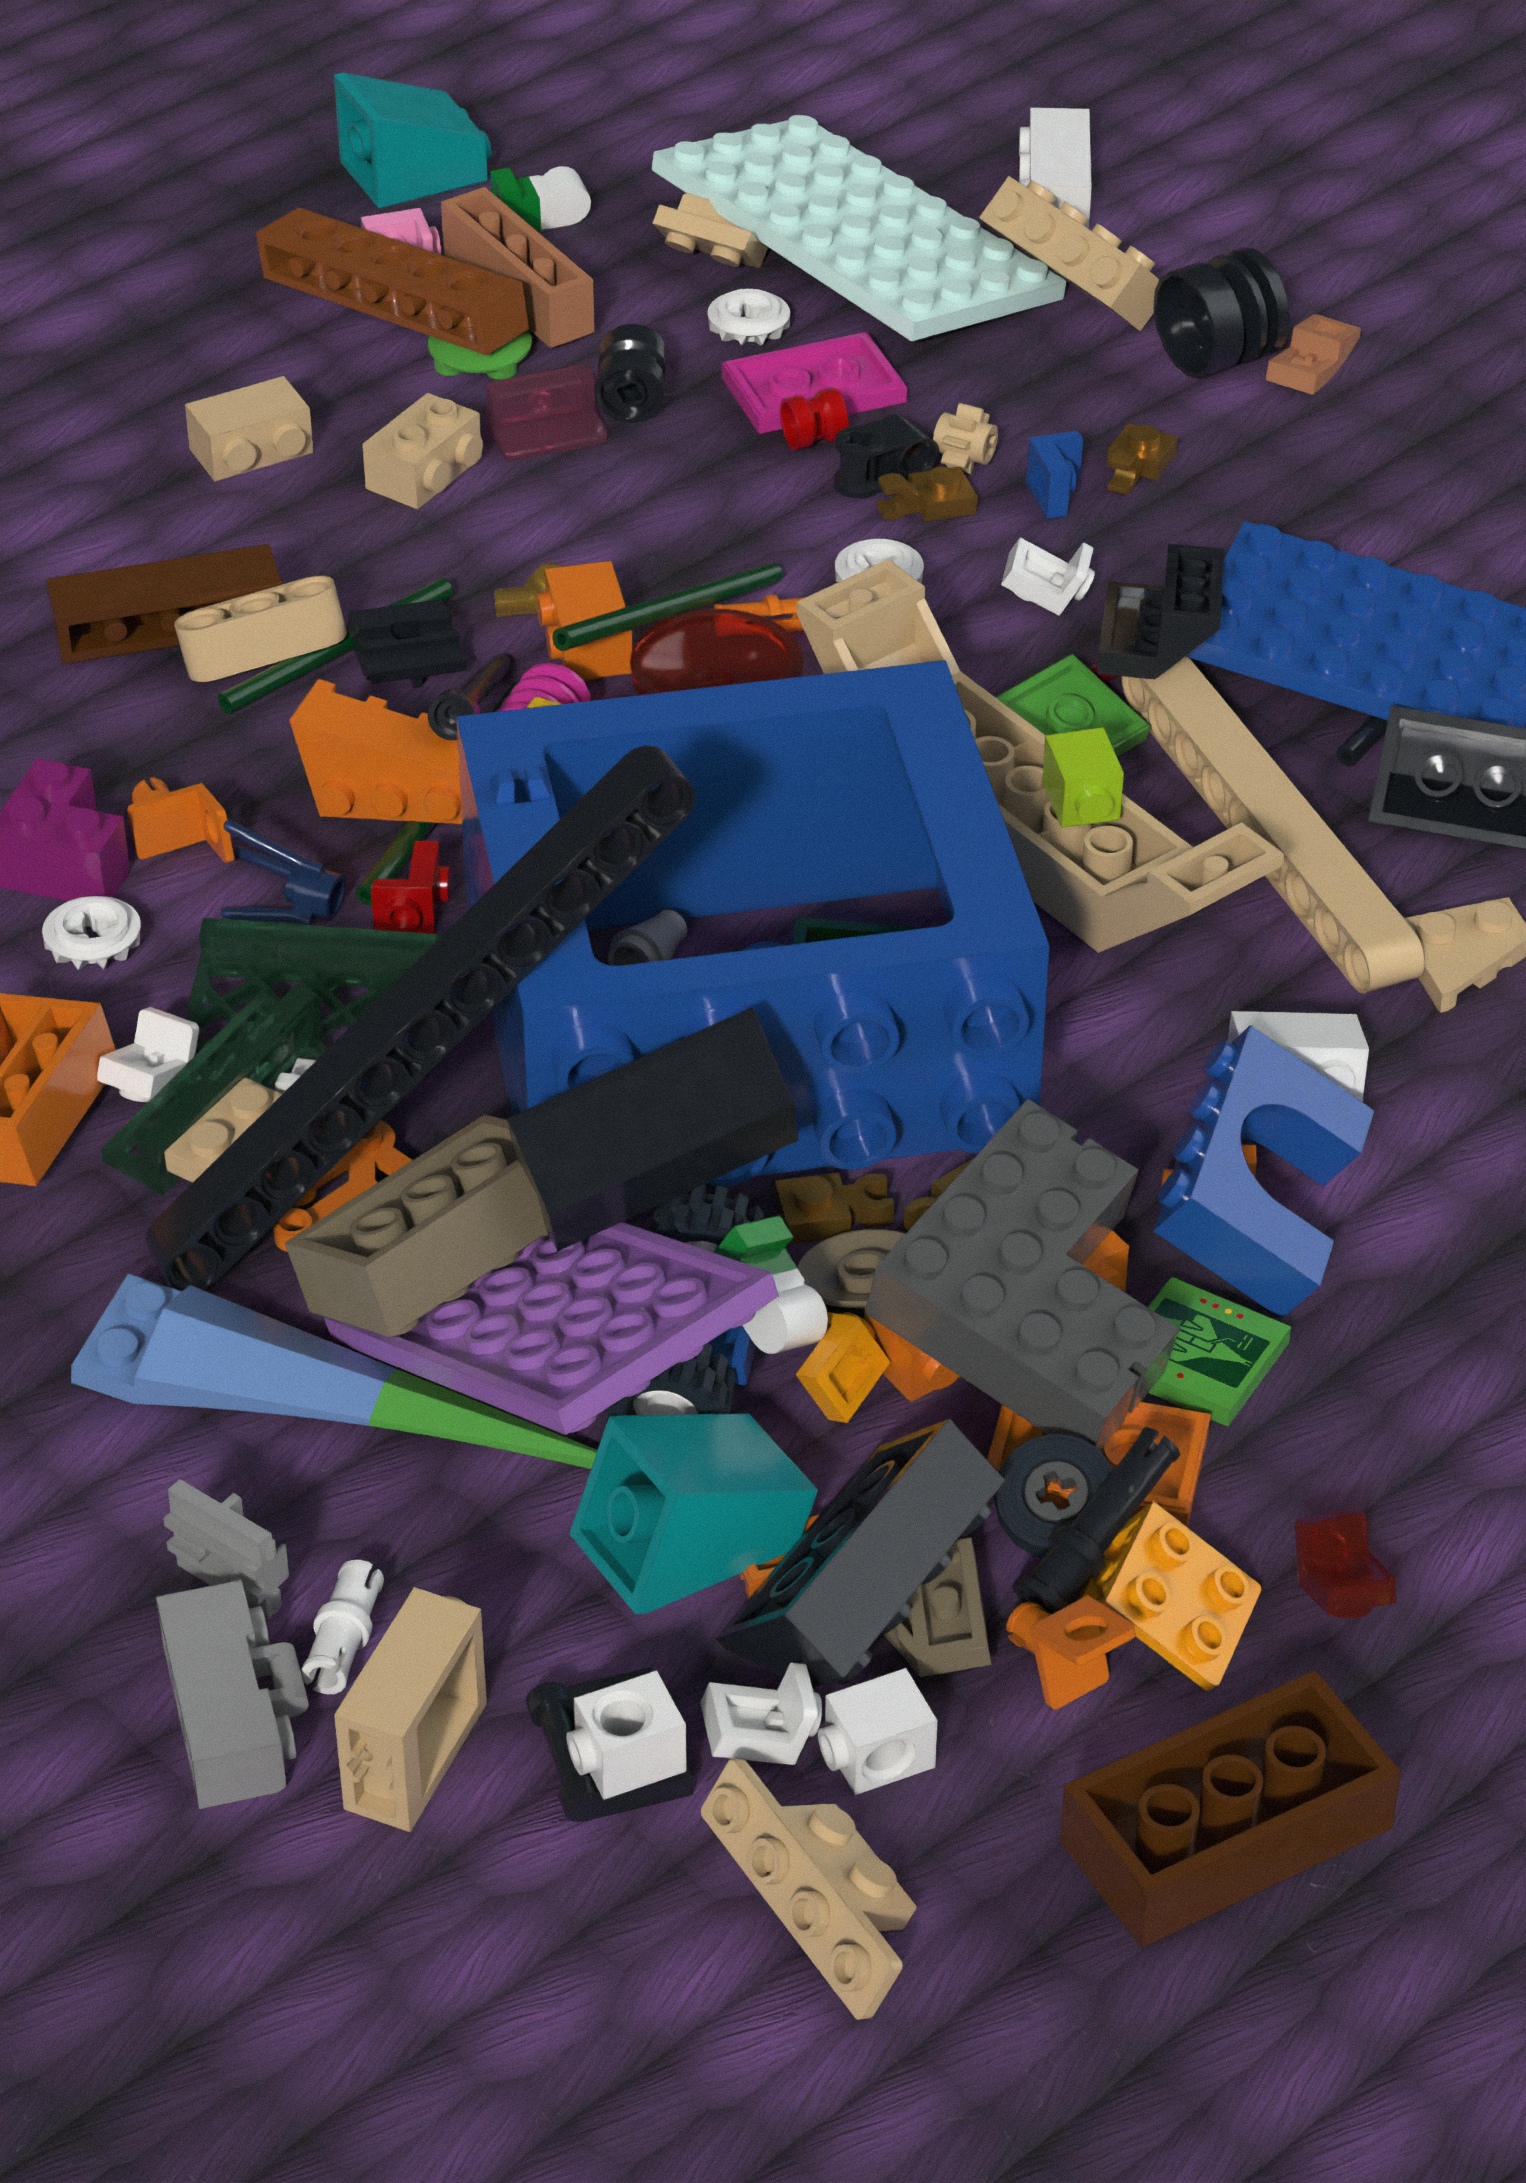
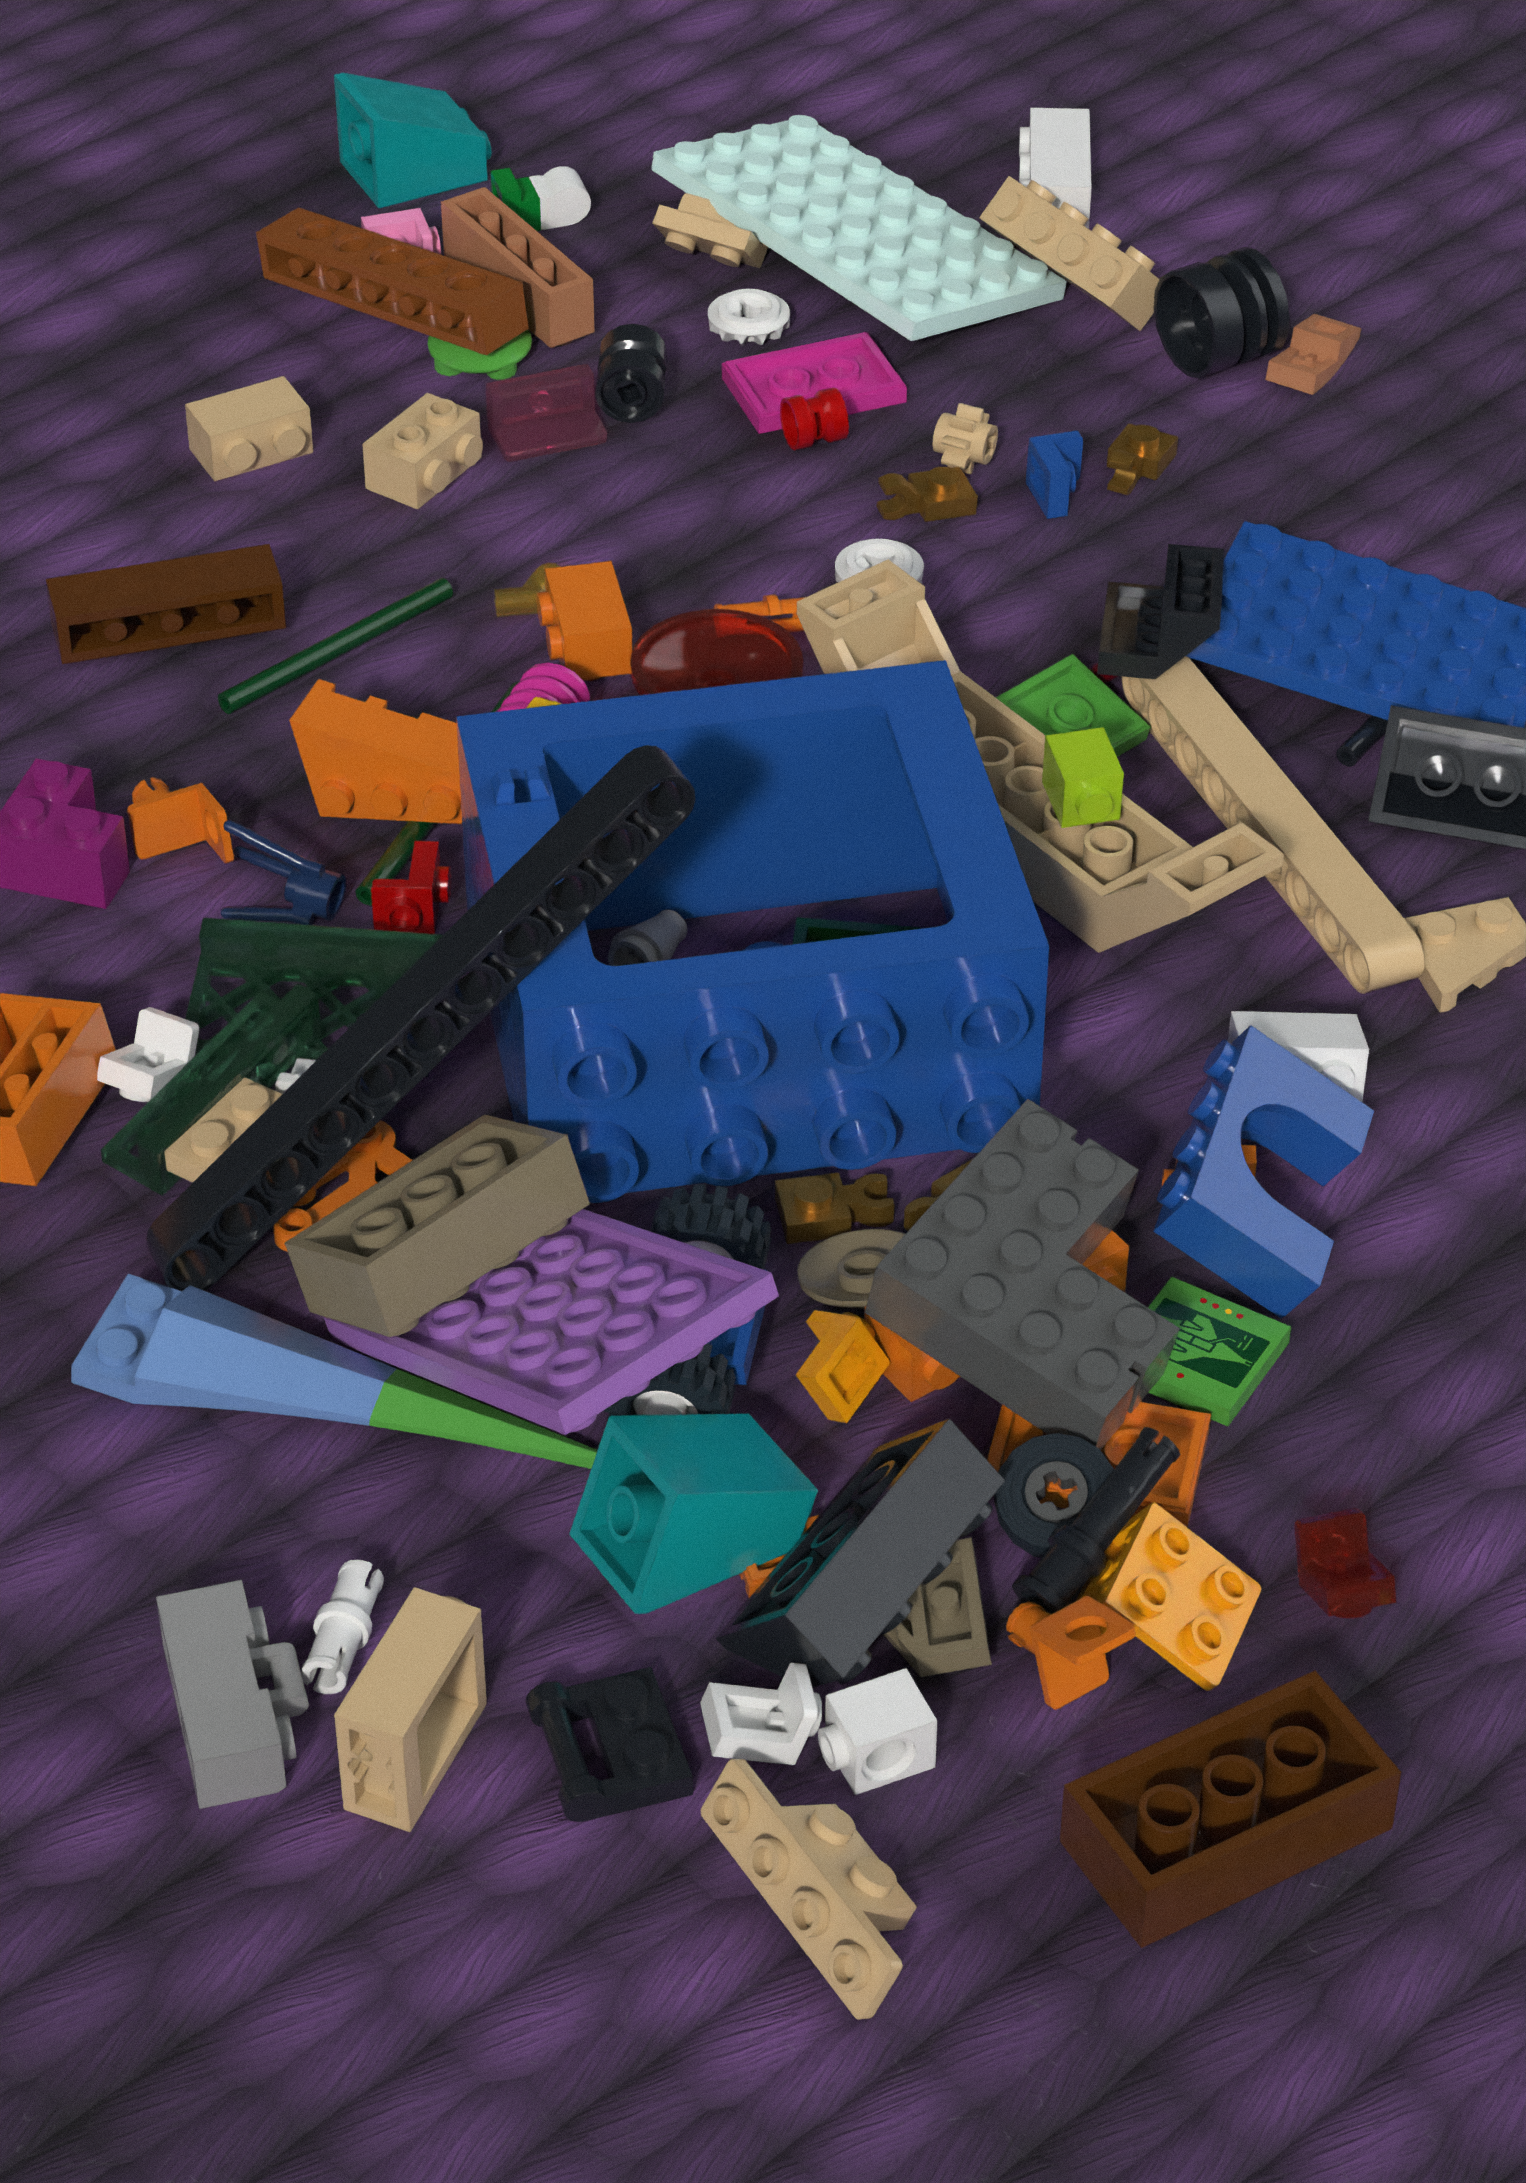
white gear [42,896,141,970] -> none
light grey piece [163,1479,289,1620] -> none
tan beam [174,576,347,682] -> none
black piece [347,599,467,688] -> none
black piece [428,654,511,740] -> none
black slope [507,1007,798,1252] -> none
dark green piece [552,562,783,651] -> none
white brick [566,1671,686,1800] -> none
leg [714,1215,828,1354] -> none
black piece [834,414,939,498] -> none
white bracket [1001,538,1095,616] -> none

